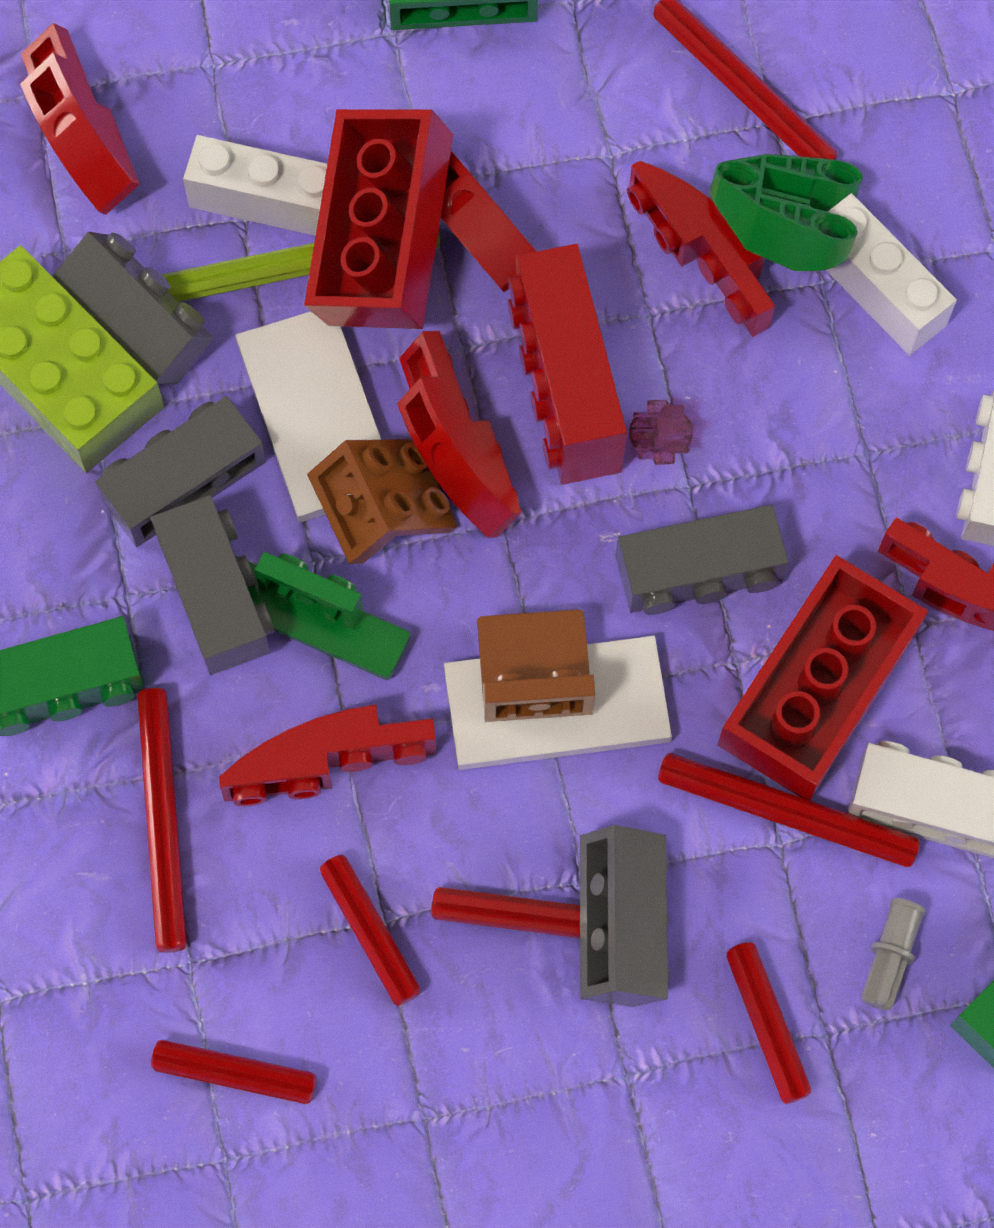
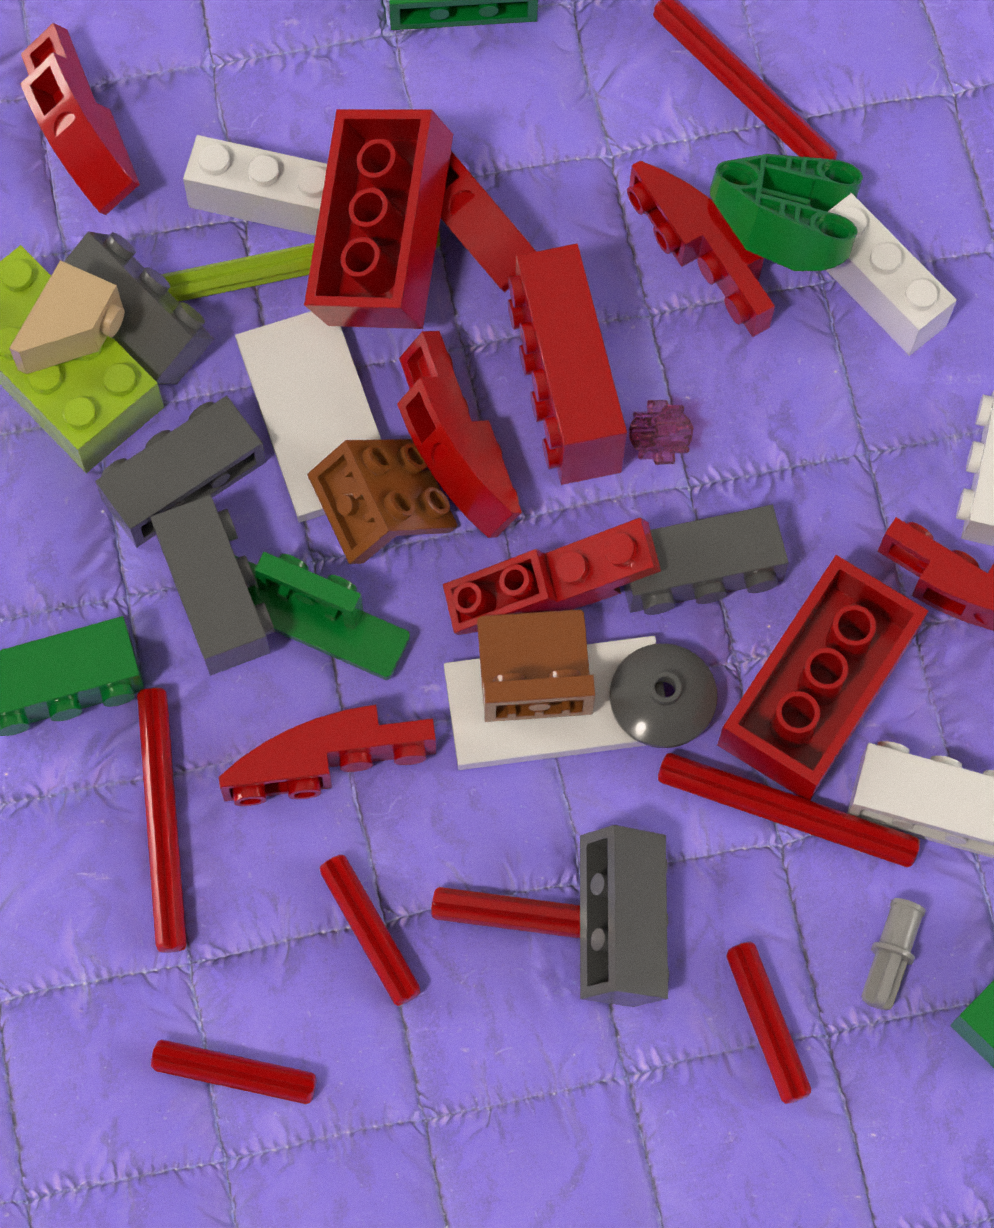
none -> tan slope [9,260,125,374]
none -> red slope [443,517,661,635]
none -> dark grey dish [610,643,717,748]

